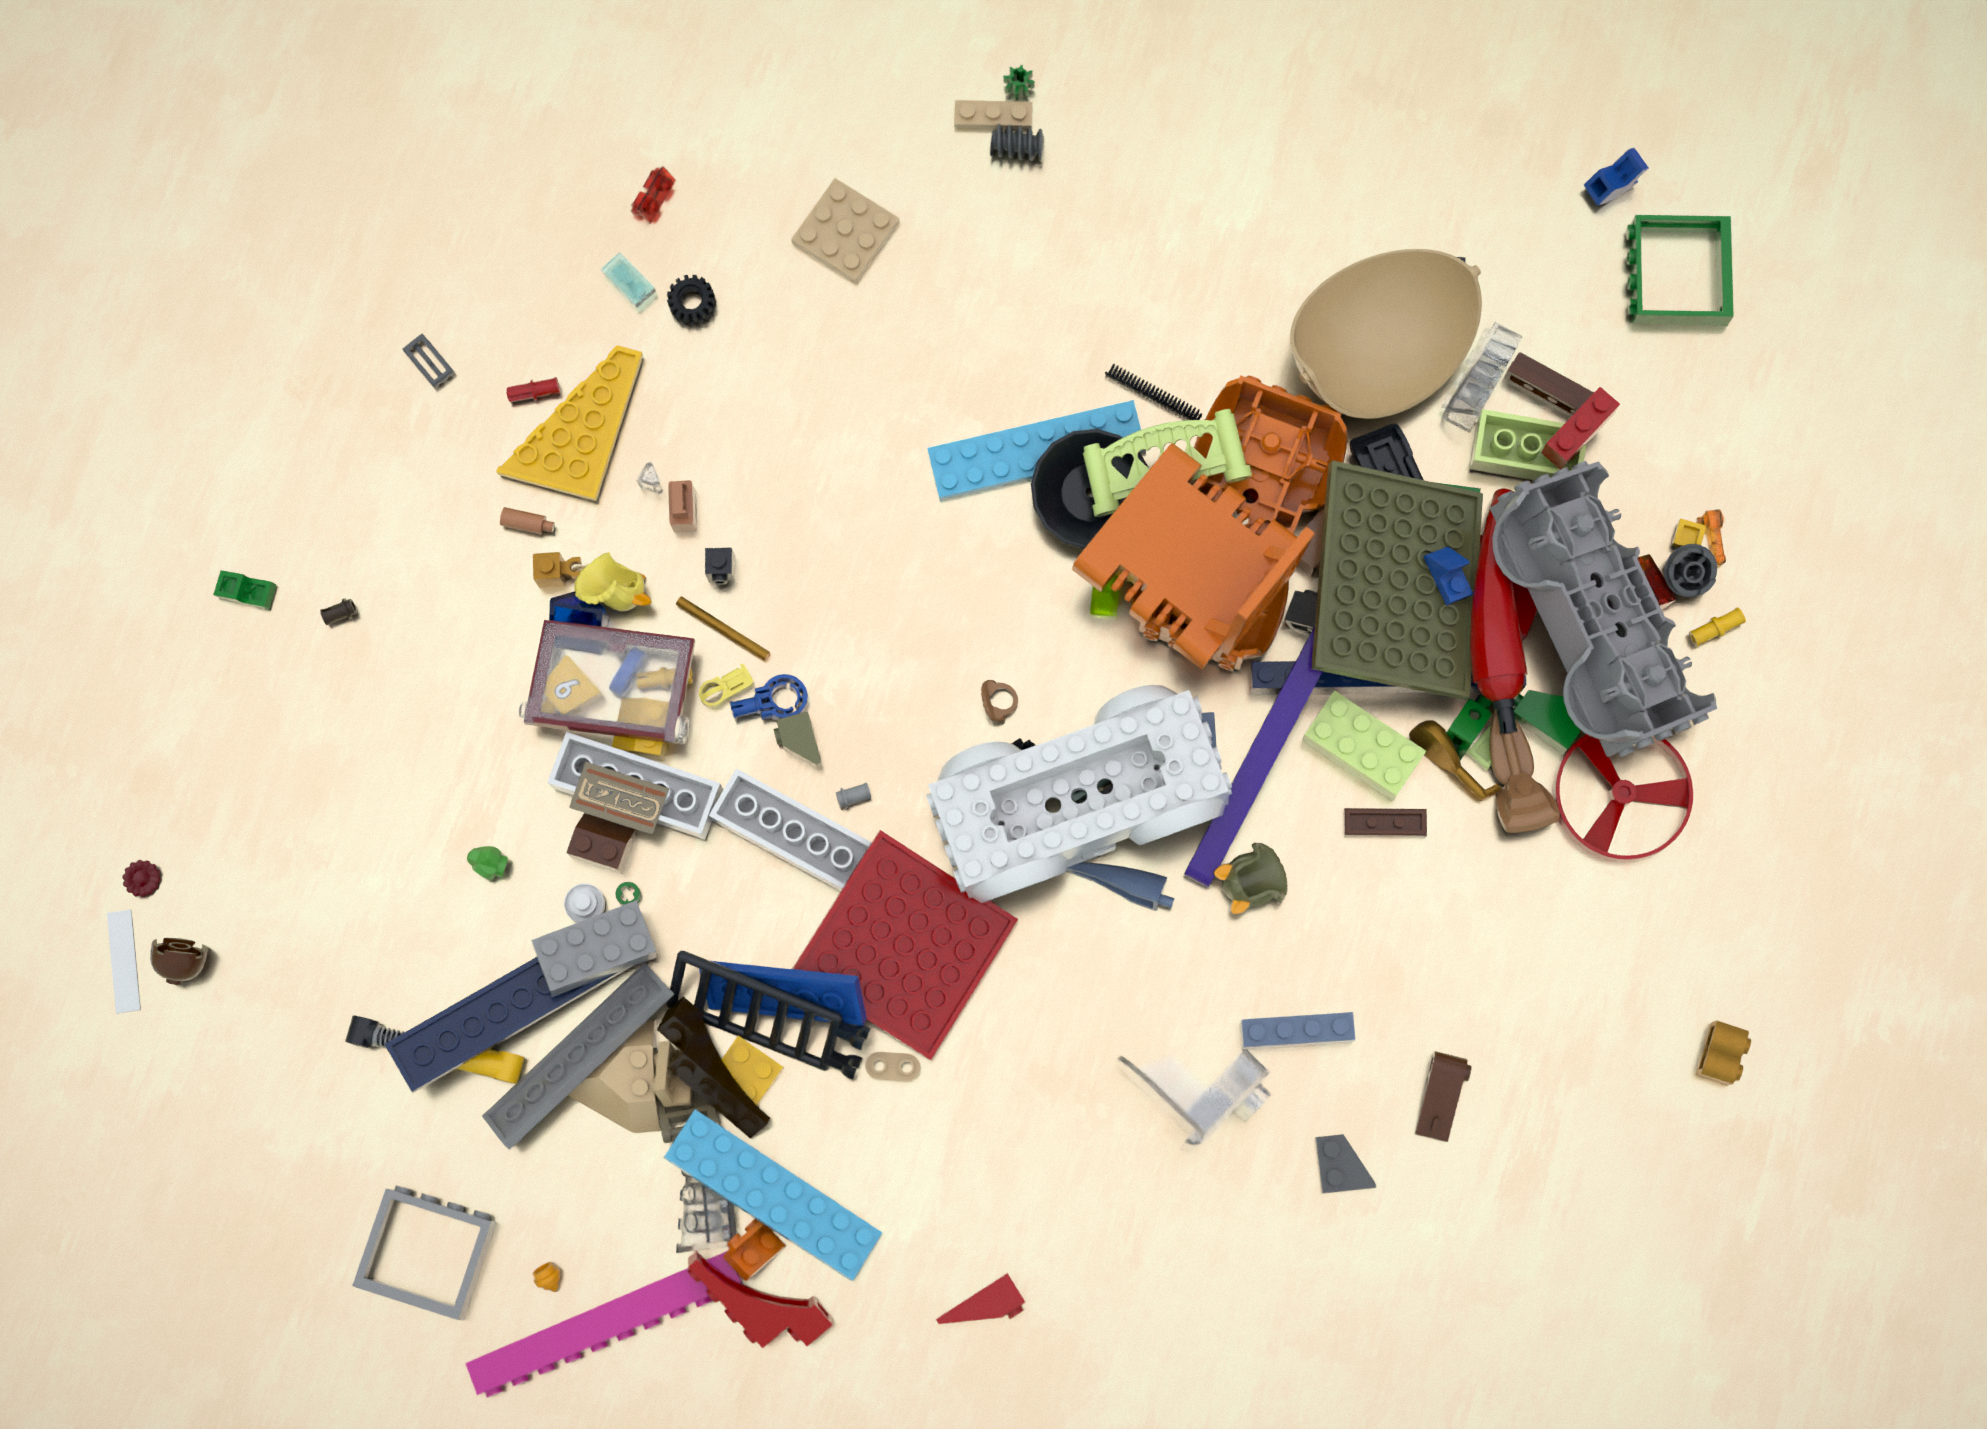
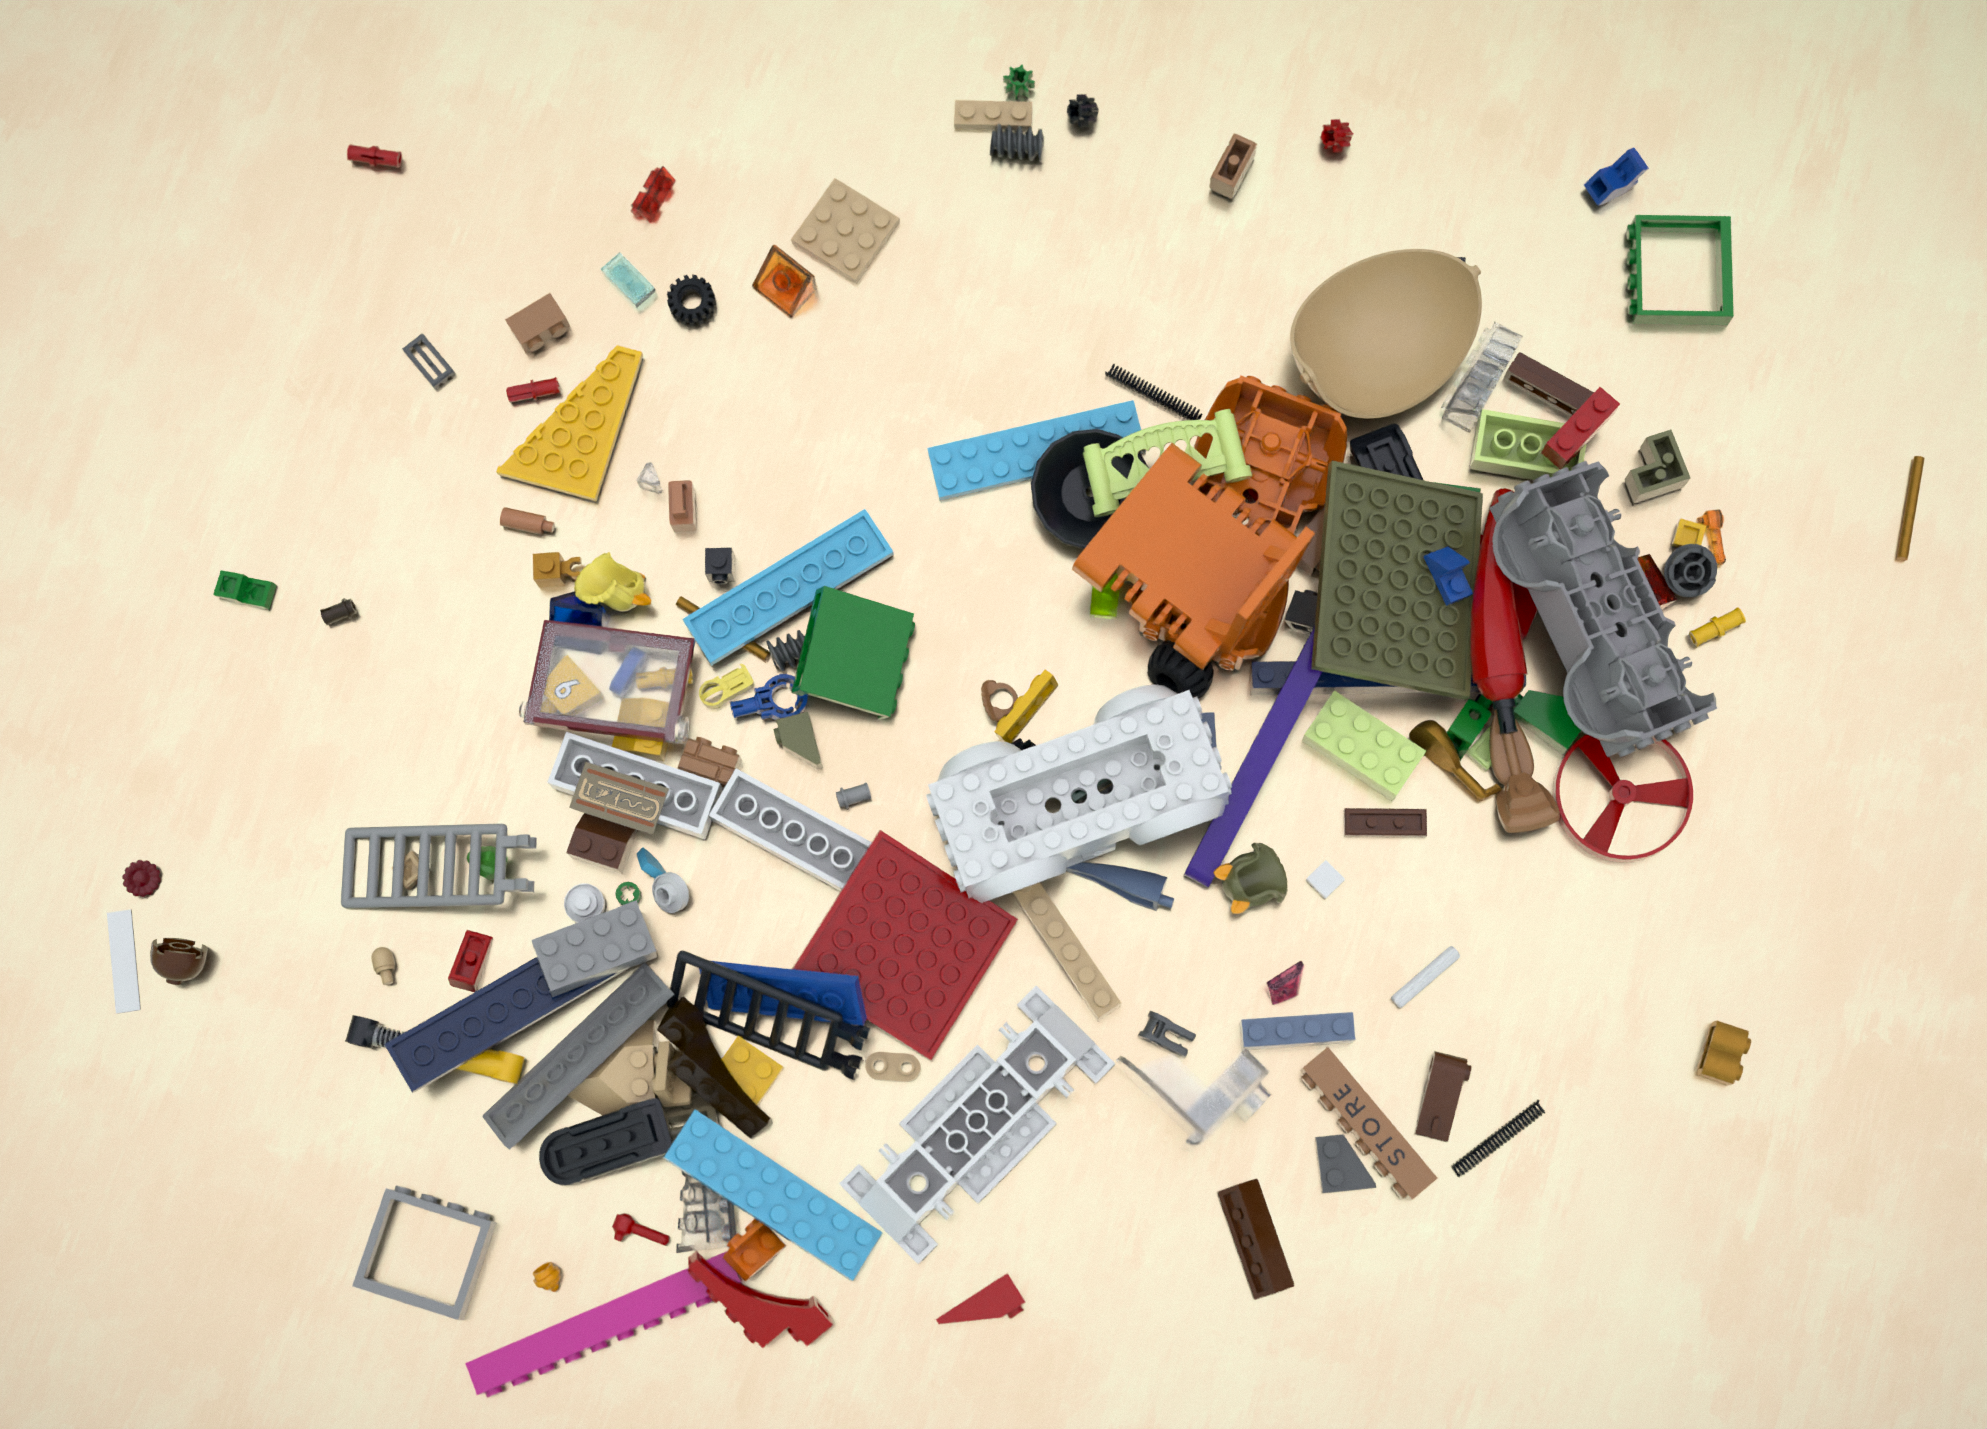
none -> light grey bar [340,823,537,908]
none -> red pin [347,144,402,168]
none -> tan cylinder [371,947,396,985]
none -> tan tile [391,851,430,890]
none -> red slope [448,930,493,992]
none -> medium nougat brick [505,293,570,353]
none -> black piece [539,1098,672,1185]
none -> red piece [612,1213,670,1246]
none -> medium azure tile [636,847,666,879]
none -> white plate [652,872,689,913]
none -> medium nougat brick [677,737,742,788]
none -> medium azure plate [682,509,894,666]
none -> clear orange slope [752,244,818,317]
none -> dark grey piece [766,630,805,672]
none -> green panel [791,586,915,720]
none -> white piece [839,985,1115,1264]
none -> yellow plate [994,669,1059,743]
none -> tan arch [1011,882,1121,1021]
none -> black gear [1066,94,1099,127]
none -> dark grey piece [1138,1011,1196,1058]
none -> black wheel [1148,640,1214,699]
none -> medium nougat brick [1209,133,1257,199]
none -> reddish brown panel [1217,1178,1295,1300]
none -> clear pink piece [1266,961,1304,1005]
none -> medium nougat brick [1300,1047,1438,1201]
none -> white tile [1306,860,1345,899]
none -> red gear [1320,119,1354,152]
none -> white axle [1391,946,1460,1008]
none -> black piece [1452,1099,1546,1177]
none -> olive brick [1624,429,1691,504]
none -> pearl gold bar [1897,456,1925,560]

